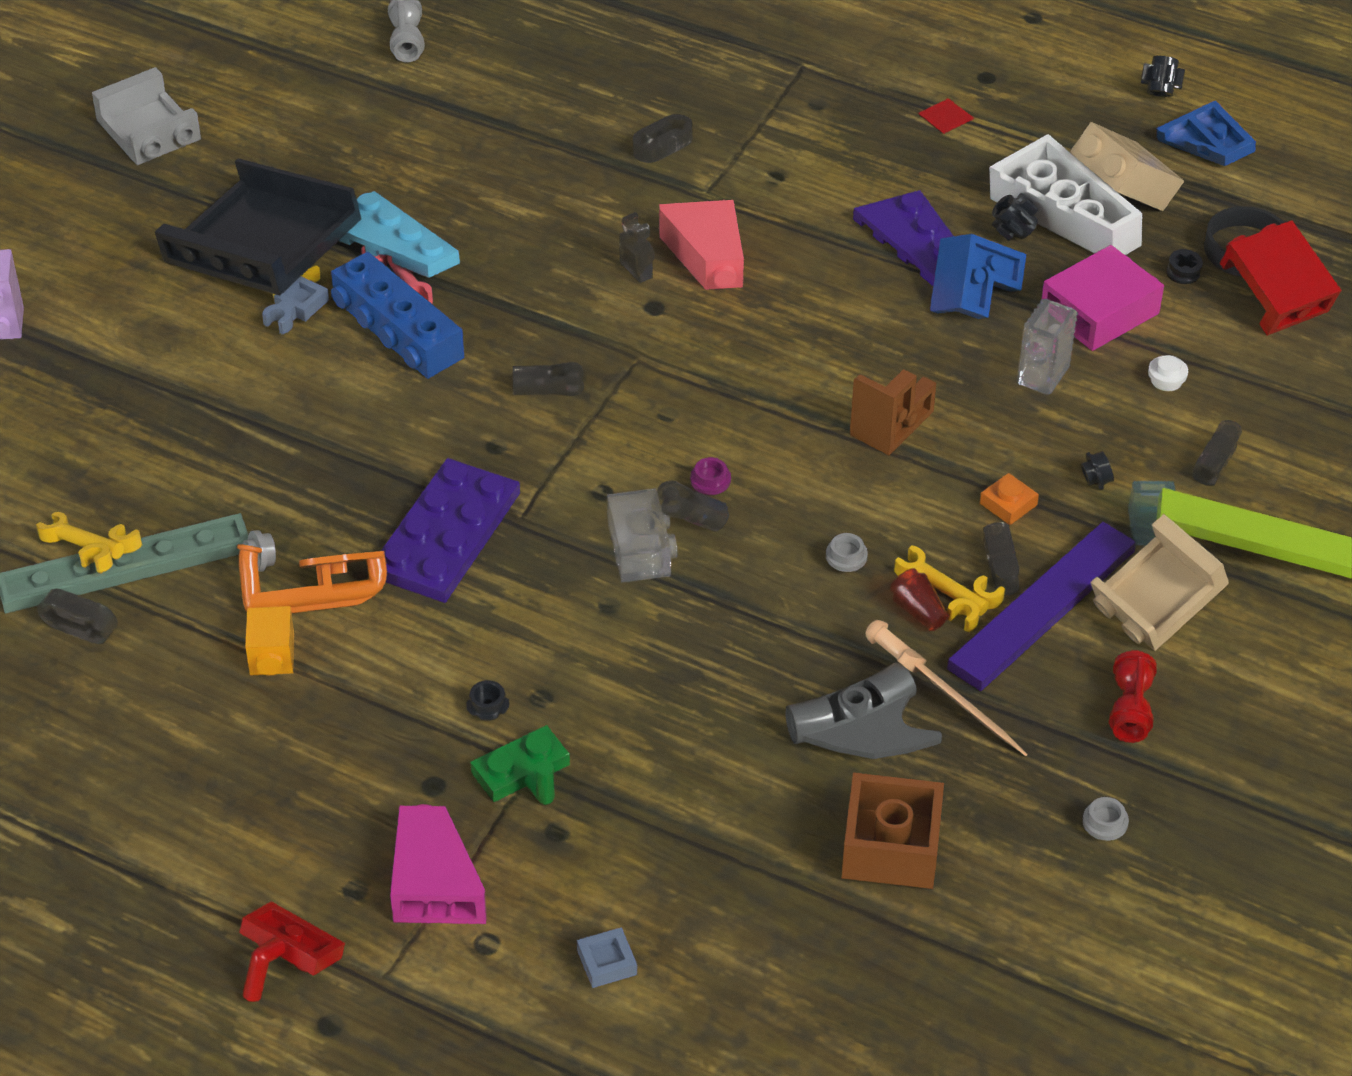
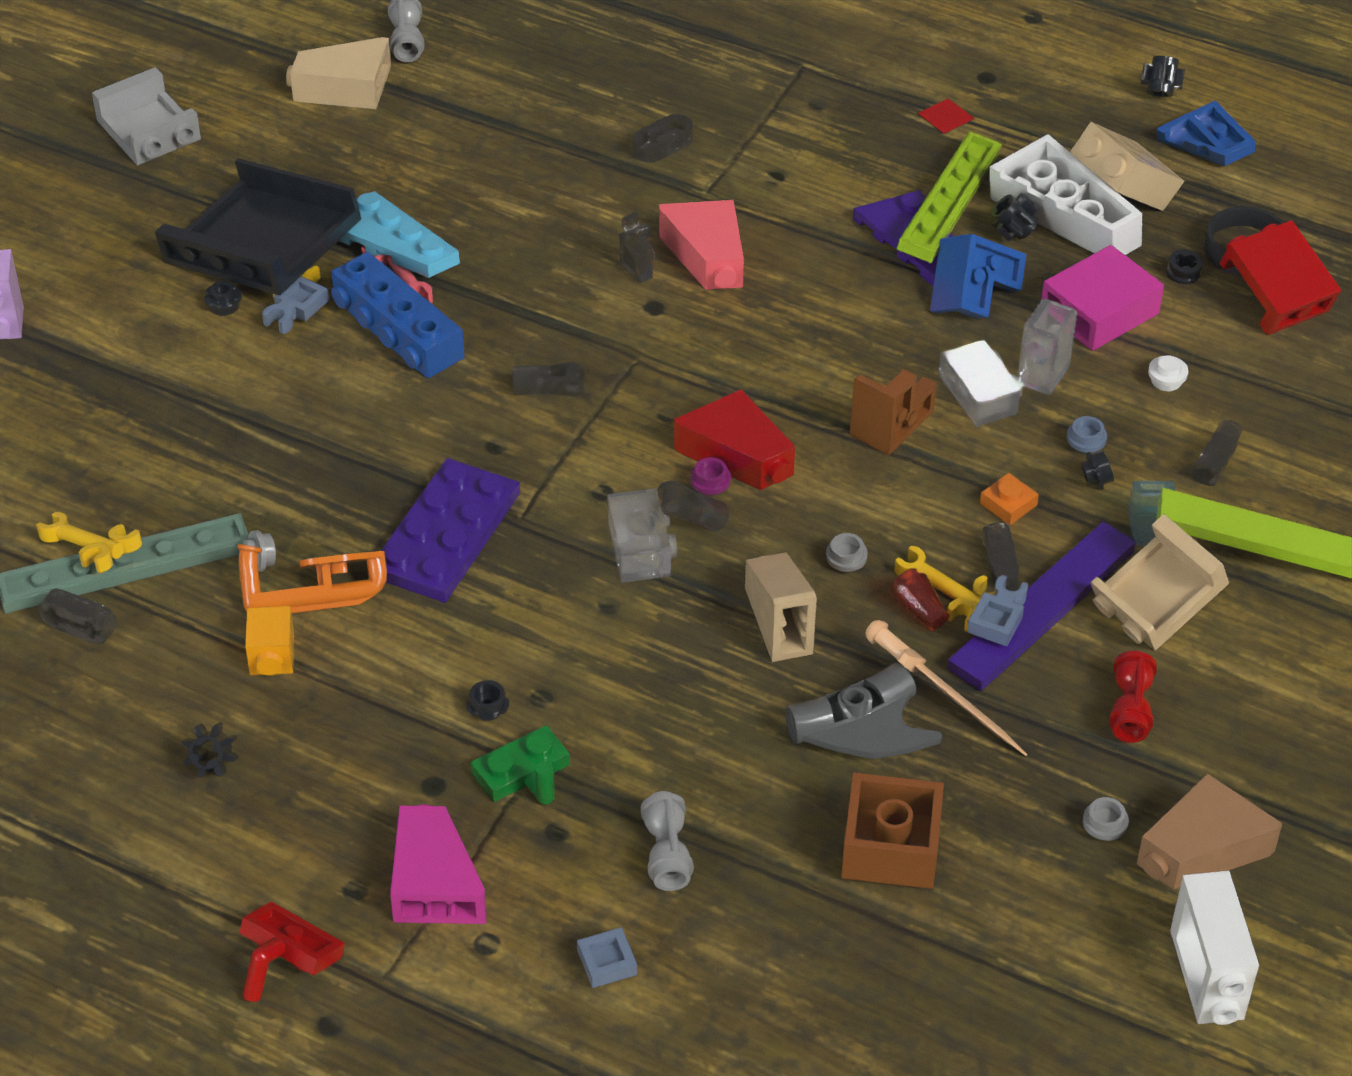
none -> black gear [182,722,239,778]
none -> black plate [204,281,242,316]
none -> tan slope [286,37,391,109]
none -> light grey piece [640,791,694,891]
none -> red slope [674,389,795,490]
none -> tan slope [745,552,817,662]
none -> lime tile [897,131,1002,263]
none -> clear brick [939,339,1022,427]
none -> sand blue plate [967,575,1028,646]
none -> sand blue plate [1067,416,1107,453]
none -> medium nougat slope [1137,774,1282,890]
none -> white window [1170,871,1259,1025]

